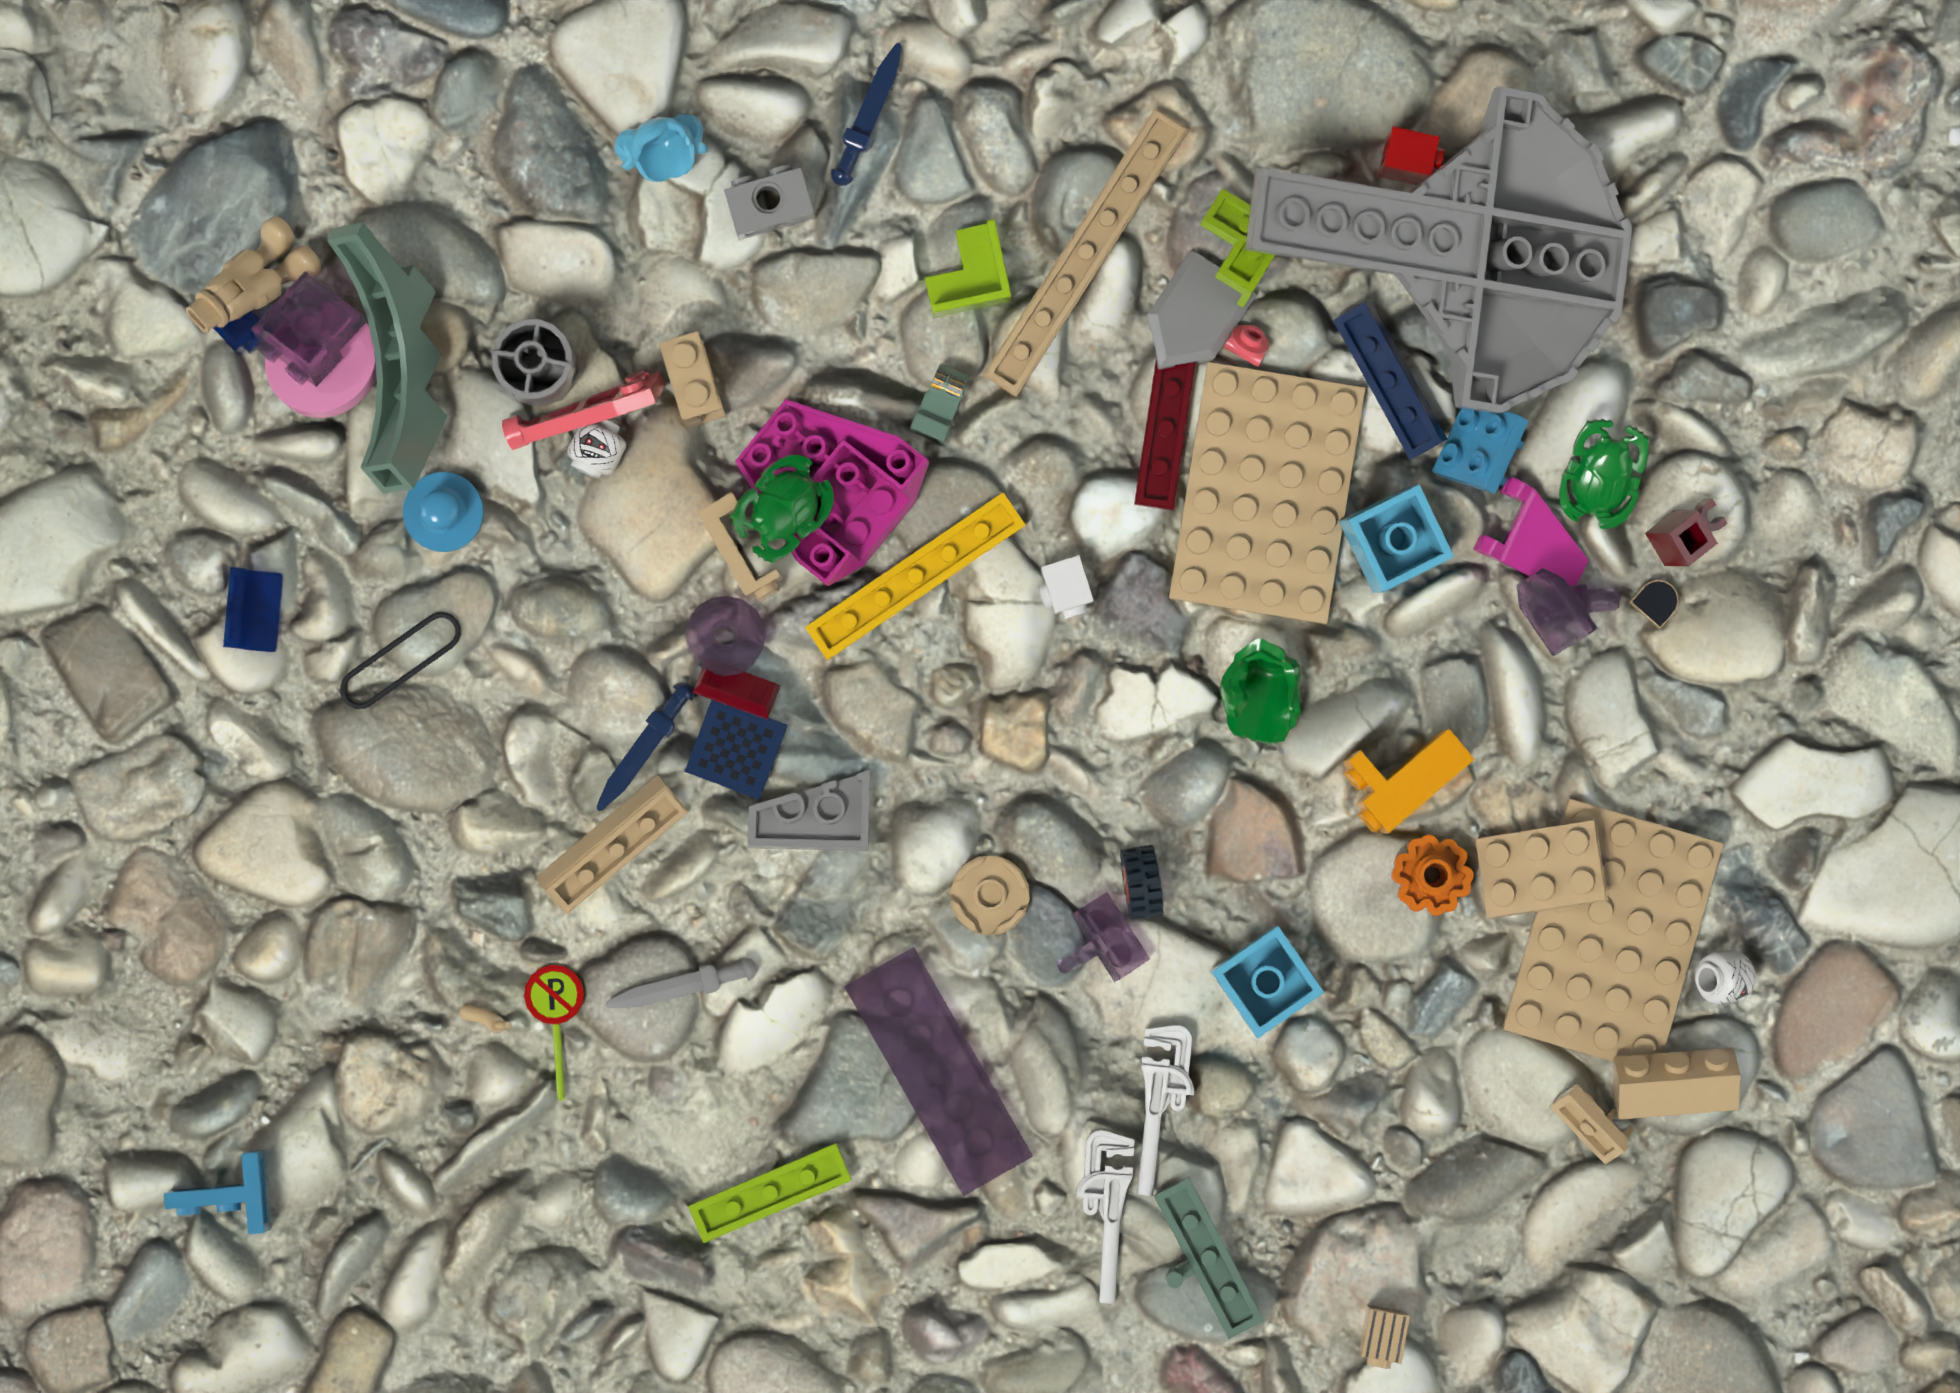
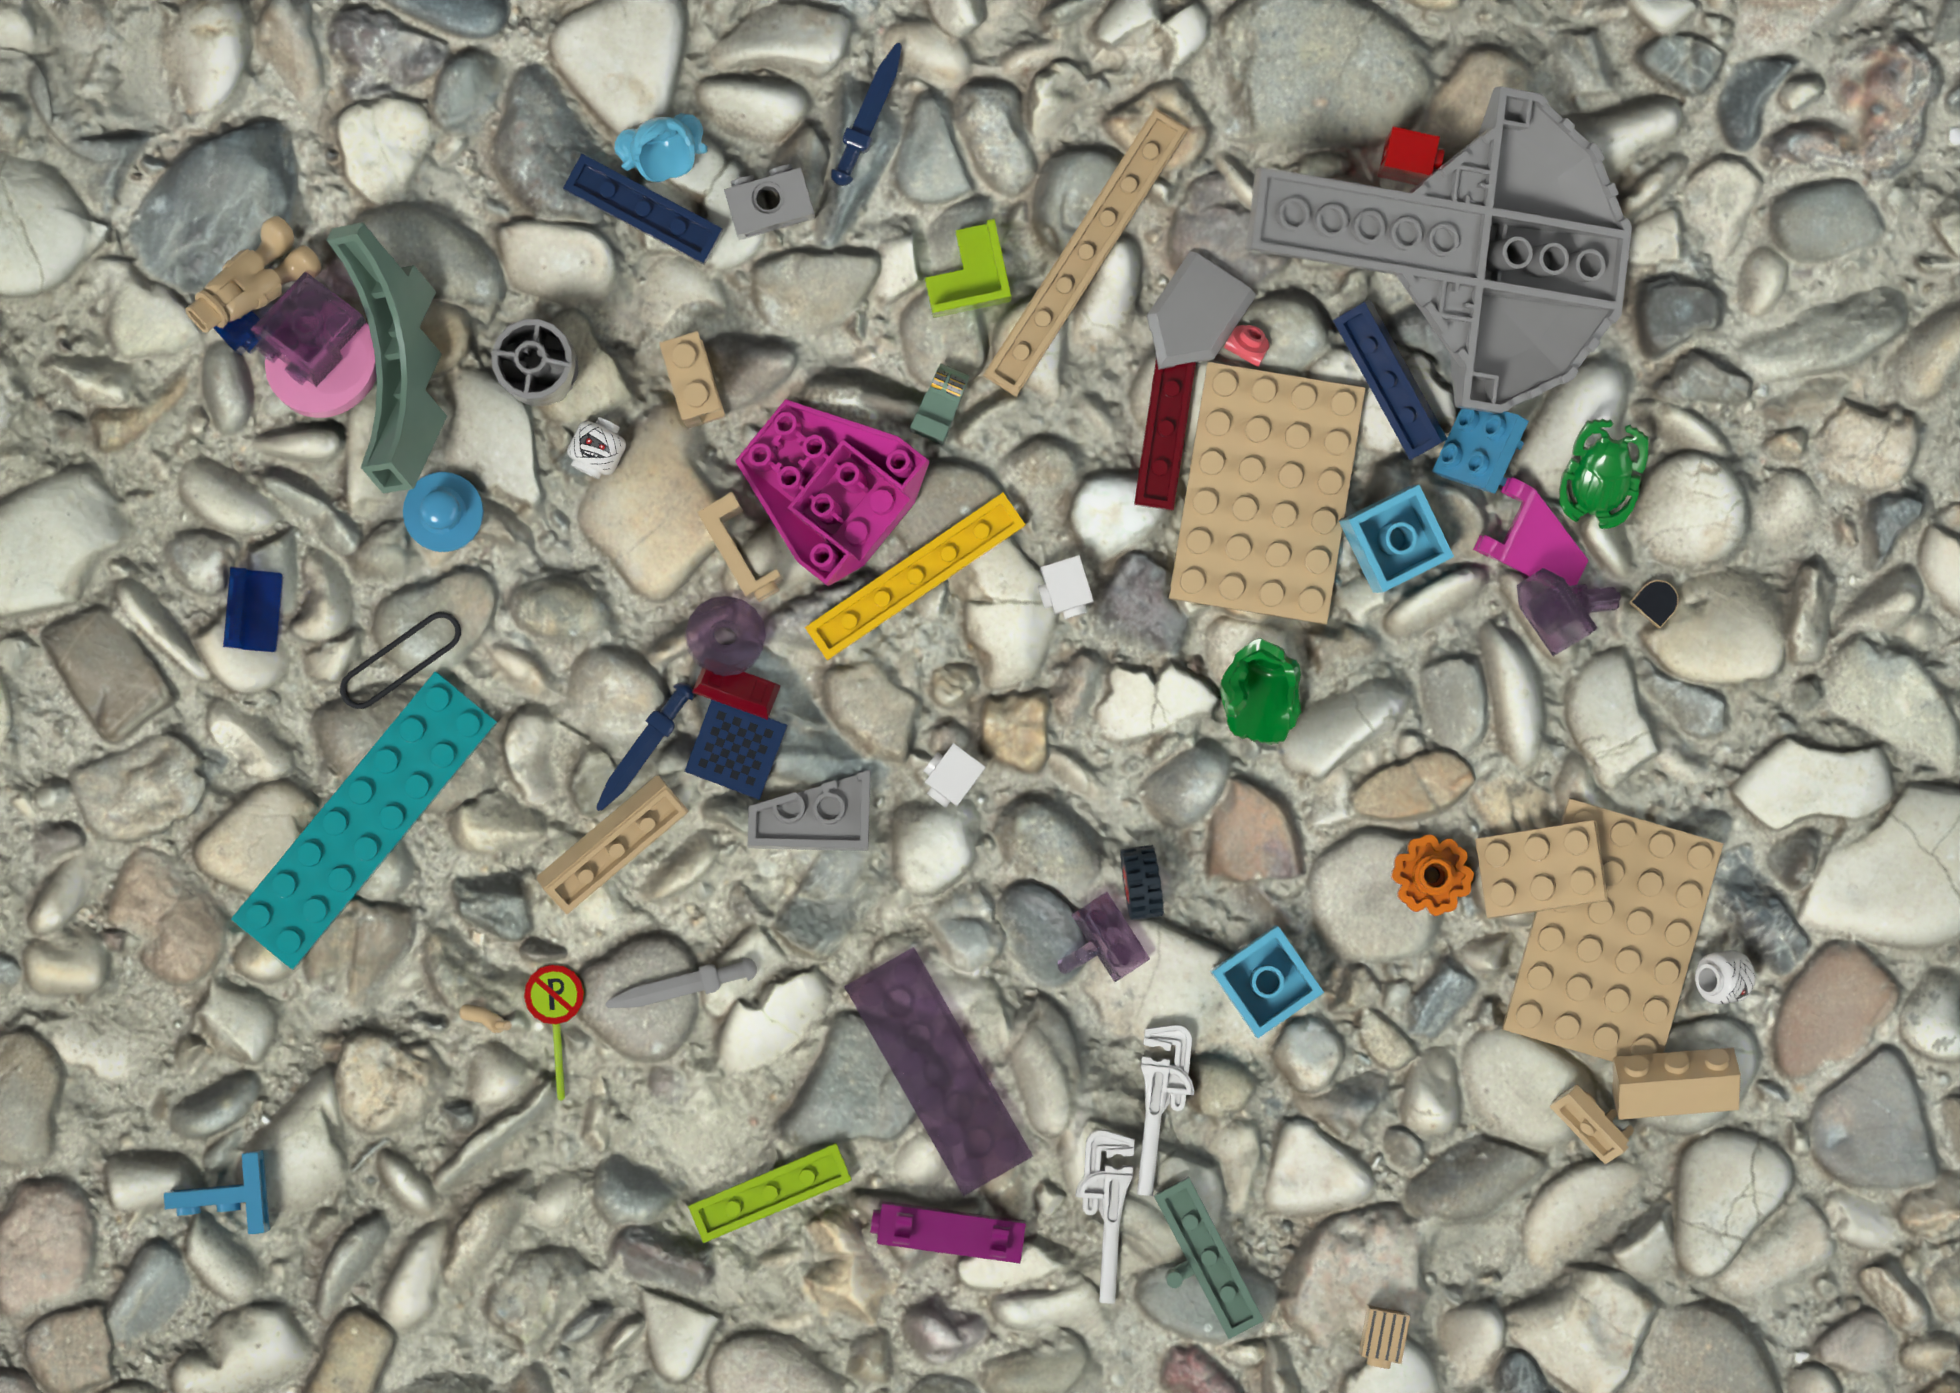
coral plate [502,370,666,450] -> none
green shield [730,455,834,564] -> none
tan tile [950,856,1030,935] -> none
lime panel [1200,188,1276,308] -> none
light orange brick [1342,728,1475,833] -> none
brick [1645,498,1728,566] -> none
none -> teal plate [231,671,498,970]
none -> dark blue plate [563,153,723,265]
none -> magenta brick [870,1201,1026,1264]
none -> white brick [924,743,986,808]

